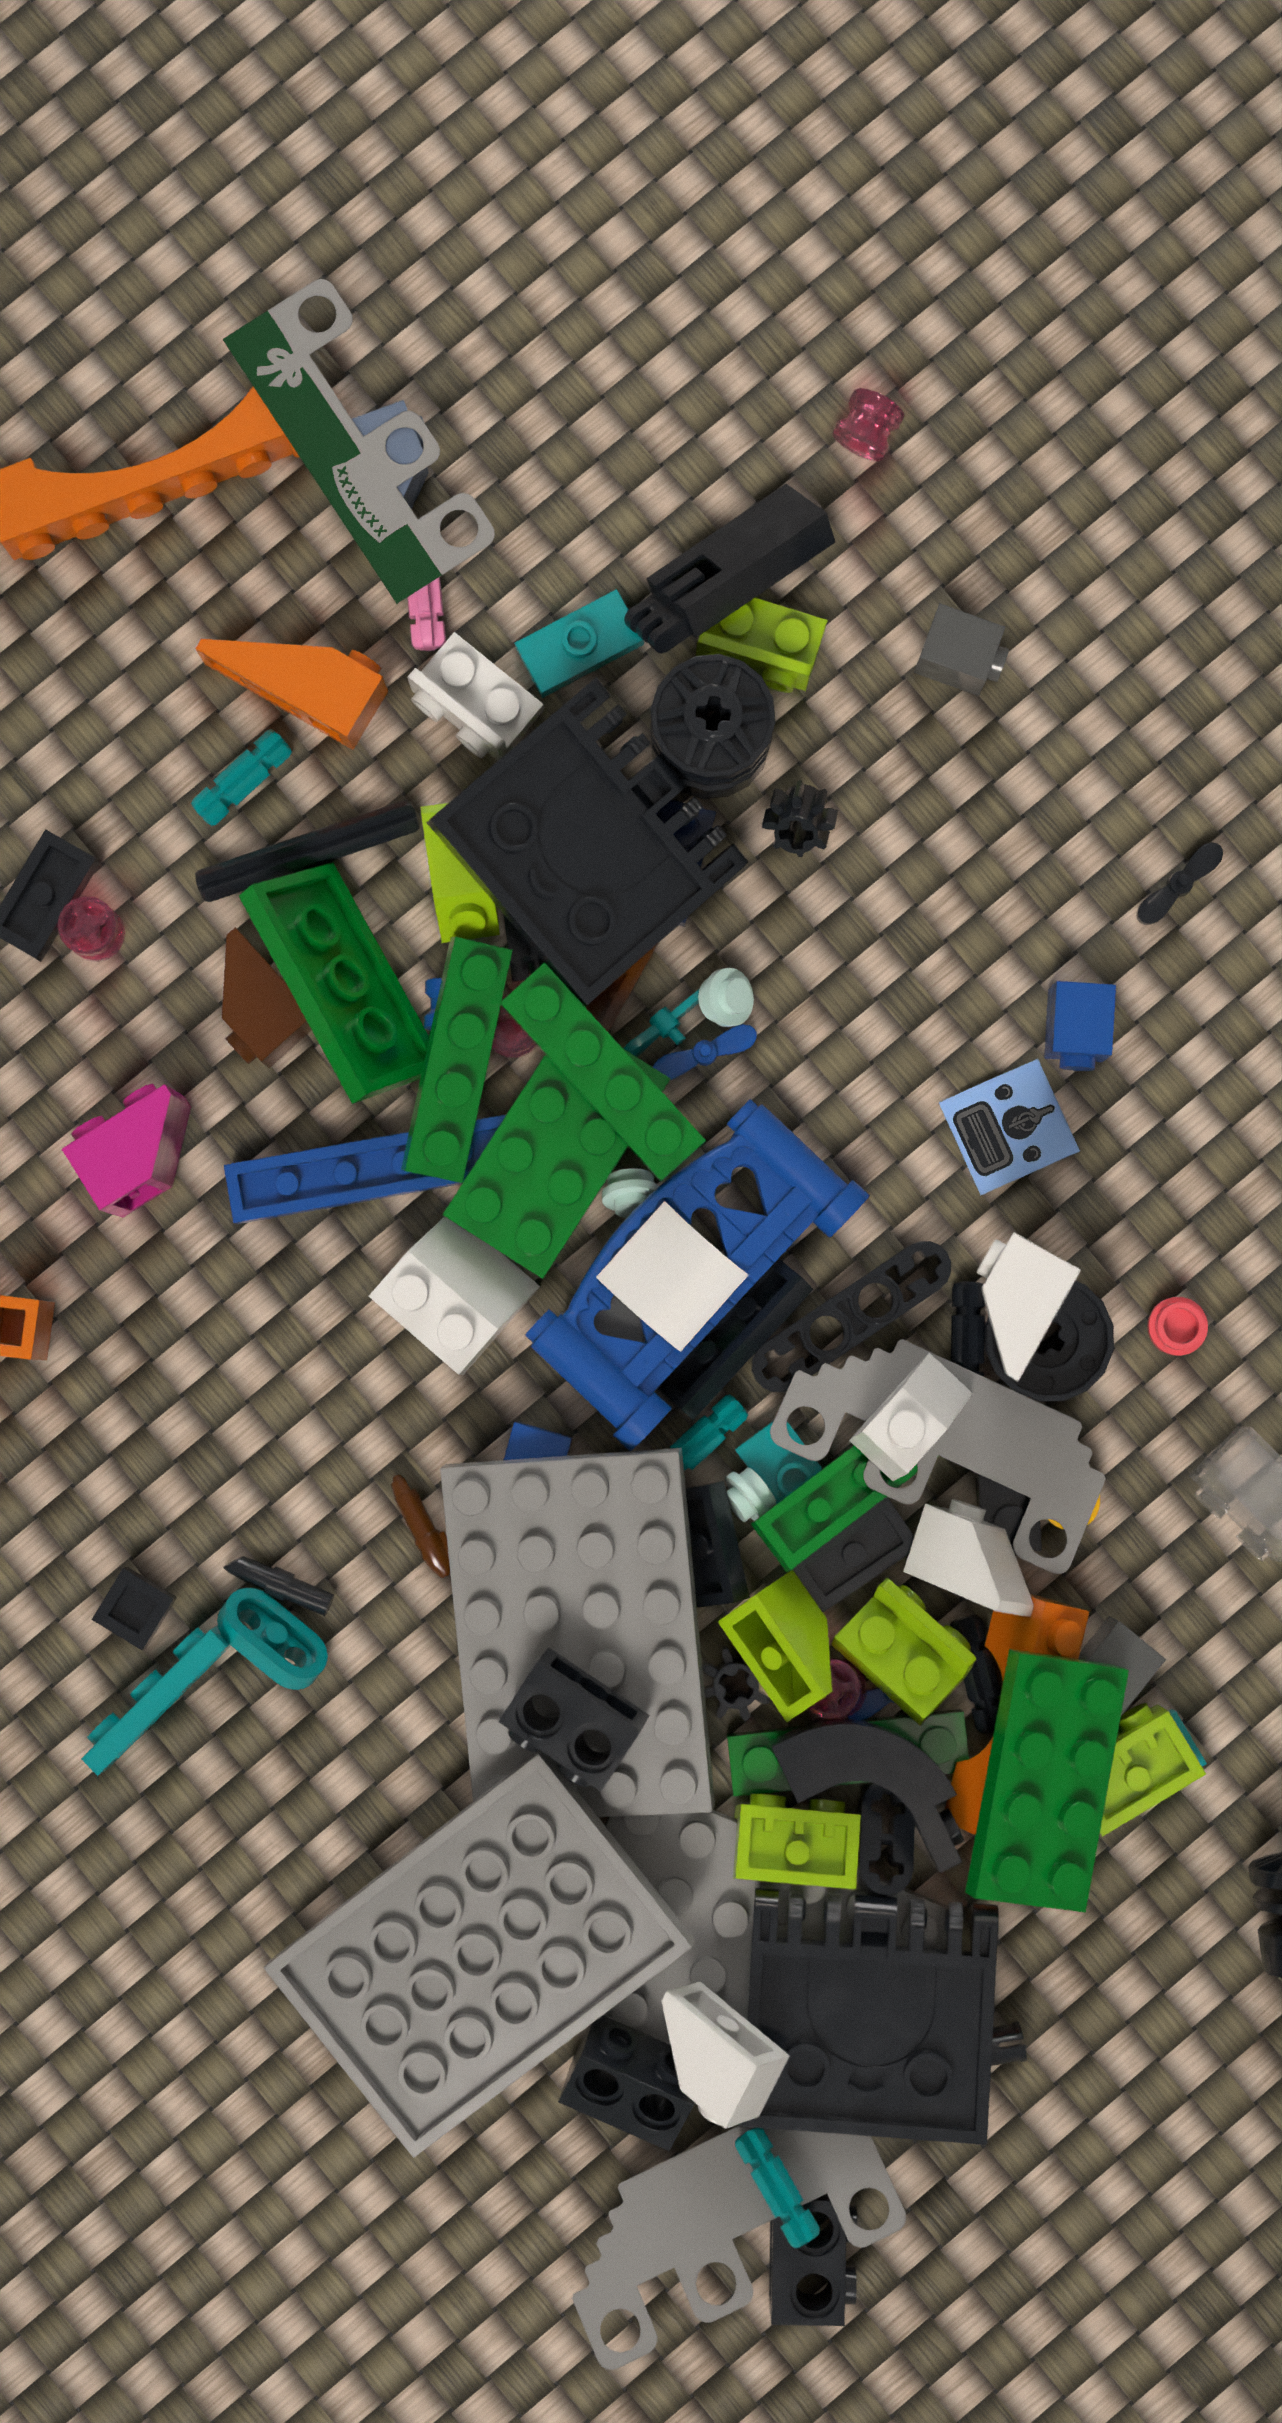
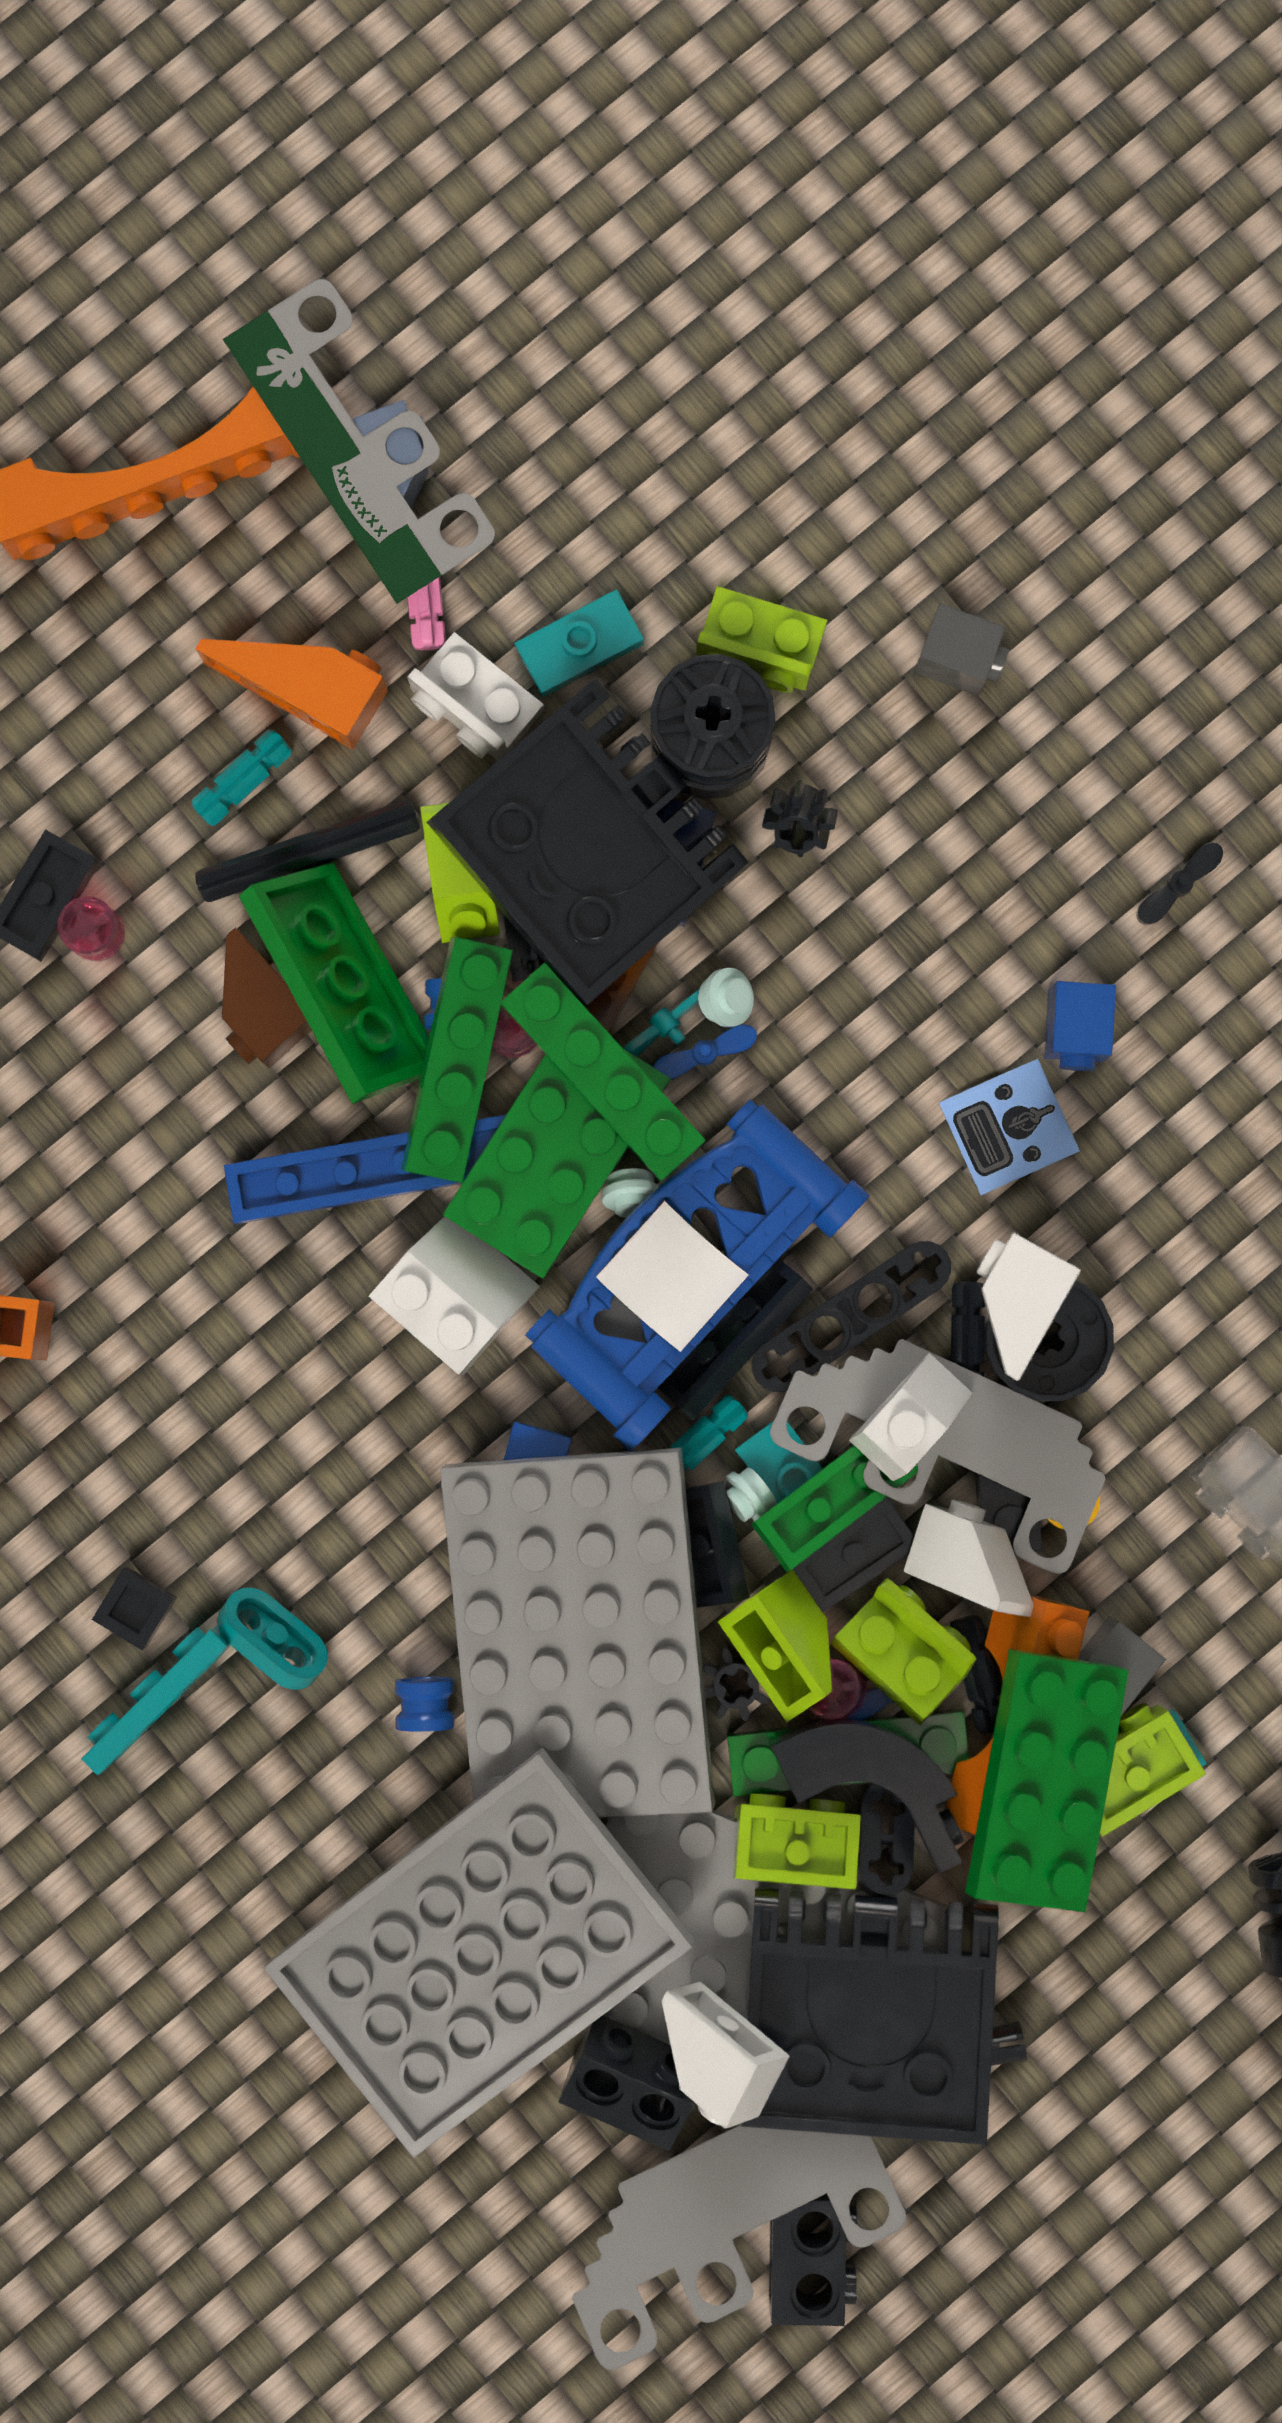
dark pink slope [62,1083,191,1218] -> none
black piece [223,1556,334,1616] -> none
reddish brown piece [390,1474,450,1579] -> none
black brick [498,1647,650,1791] -> none
black hinge [624,483,836,654] -> none
teal axle [735,2127,820,2248] -> none
clear pink wheel [832,388,905,461] -> none
coral plate [1147,1297,1208,1356] -> none
none -> blue wheel [395,1676,455,1732]

